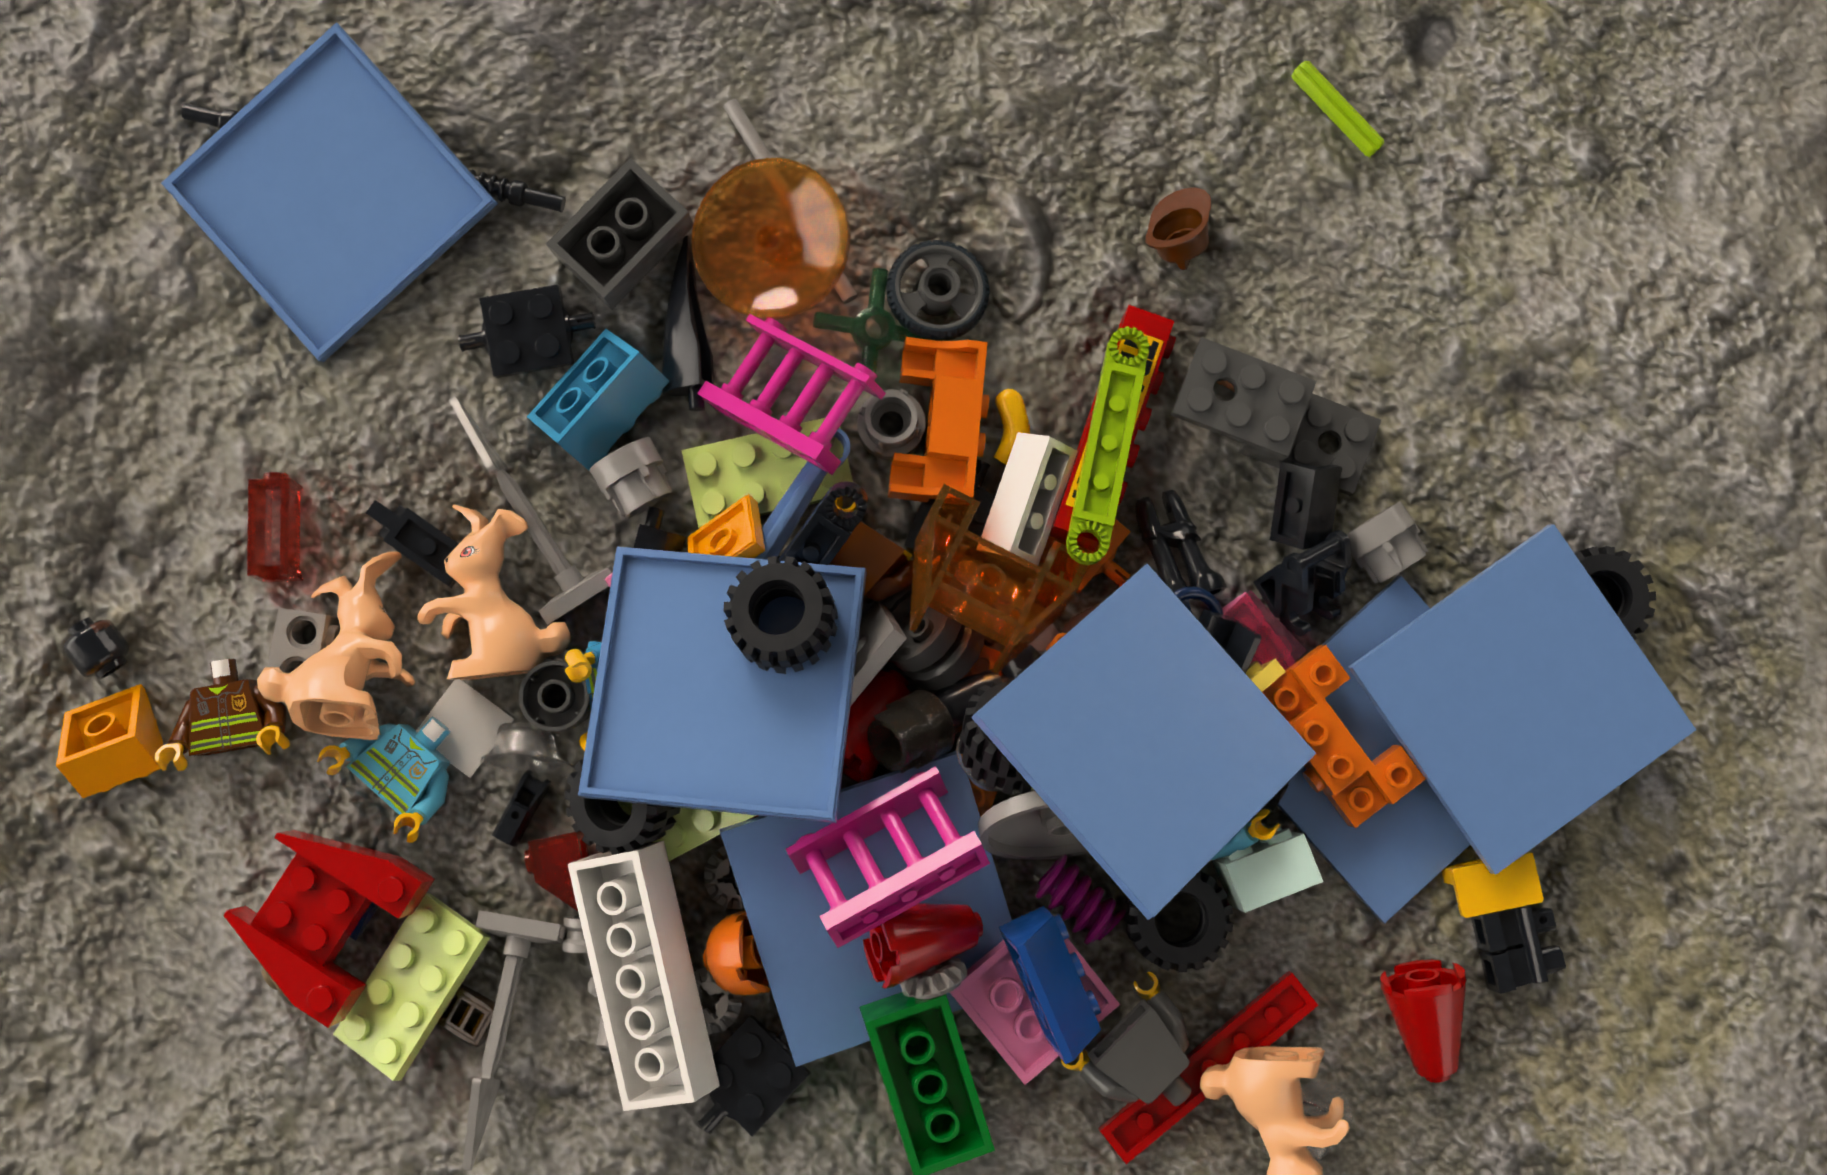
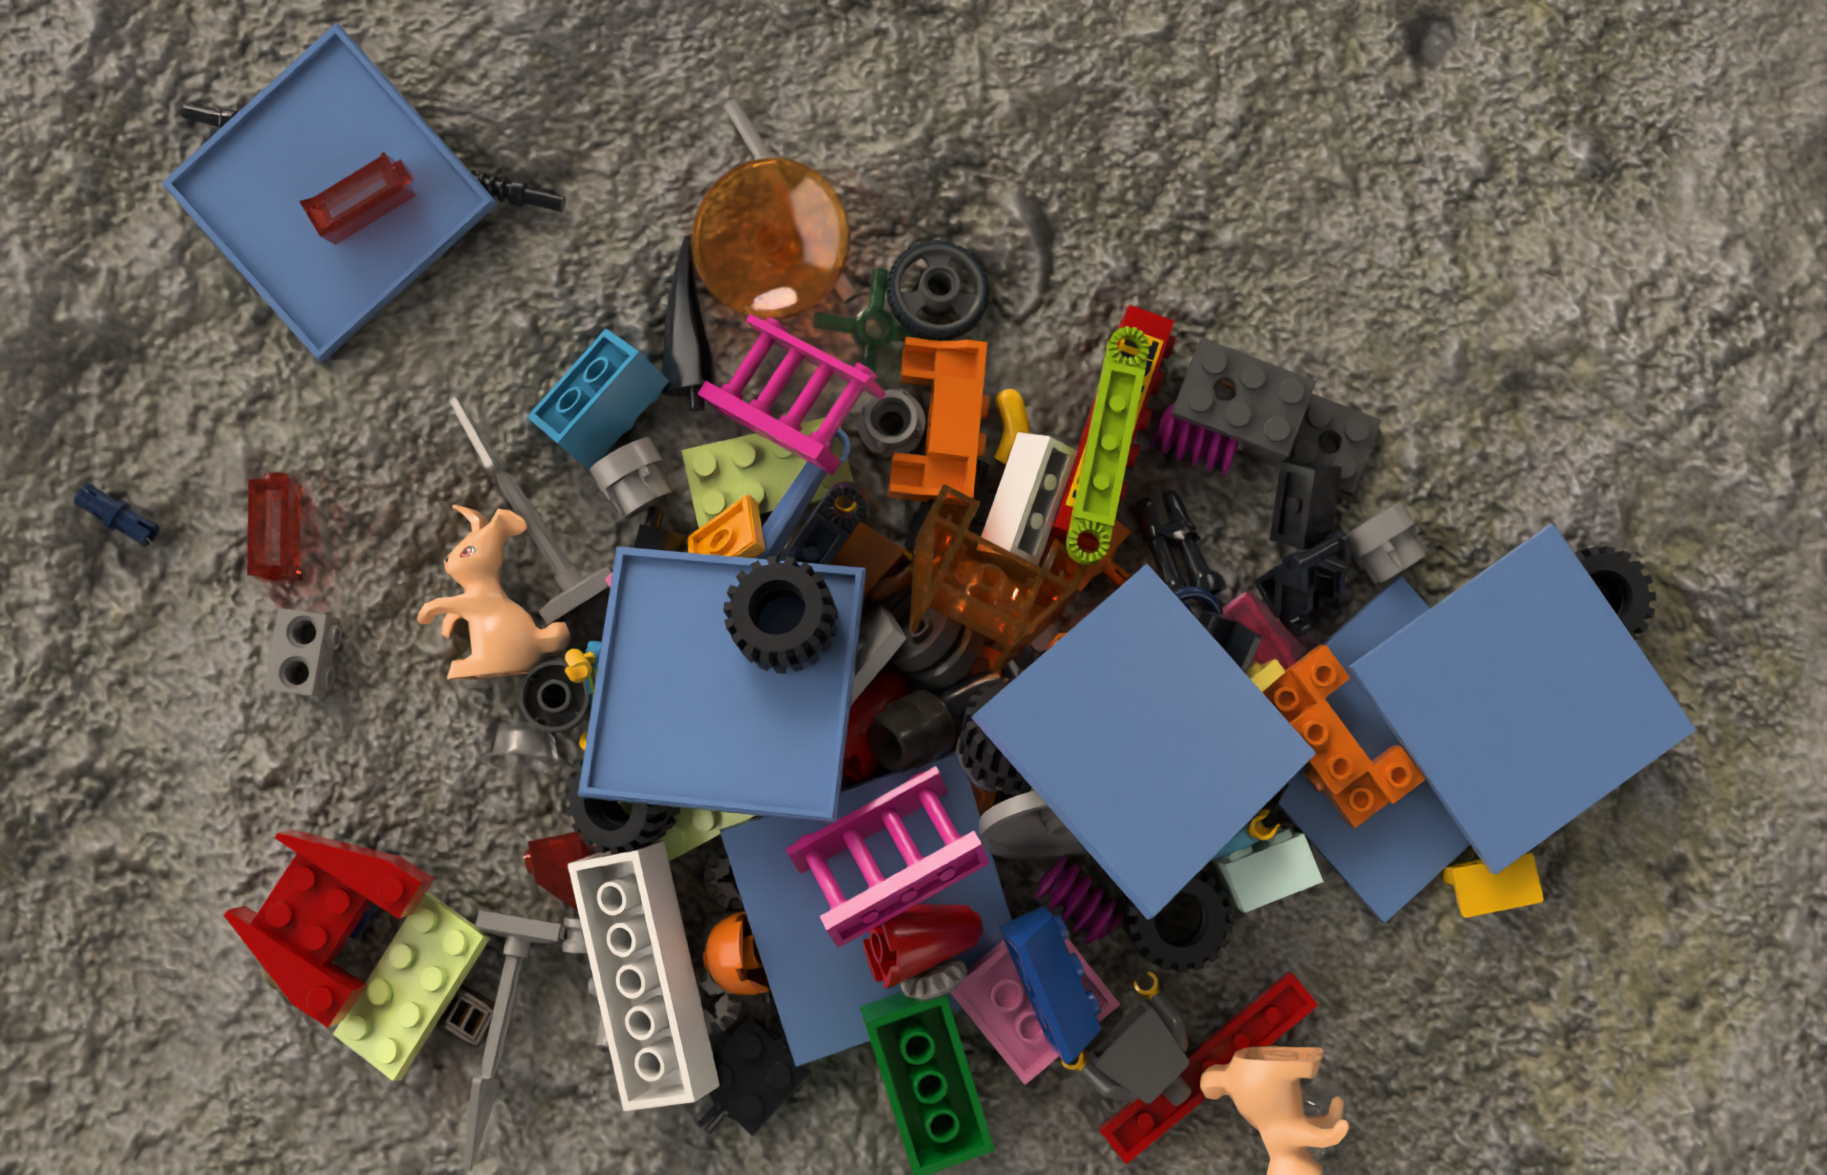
light orange slope [56,684,163,798] -> none
black head [64,617,129,680] -> none
torso [155,659,290,771] -> none
light nougat animal [257,551,415,740] -> none
medium azure torso [317,716,451,843] -> none
black hinge [366,500,459,588] -> none
white sticker [416,679,514,778] -> none
black plate [458,284,596,378] -> none
black bar [492,769,551,847] -> none
dark grey brick [546,158,694,310] -> none
reddish brown piece [1145,188,1212,270] -> none
lime axle [1291,60,1384,157] -> none
red cone [1380,959,1467,1083] -> none
black hips [1471,906,1566,994] -> none
none -> dark blue pin [74,483,160,547]
none -> clear red window [299,152,416,245]
none -> magenta piece [1149,404,1239,478]

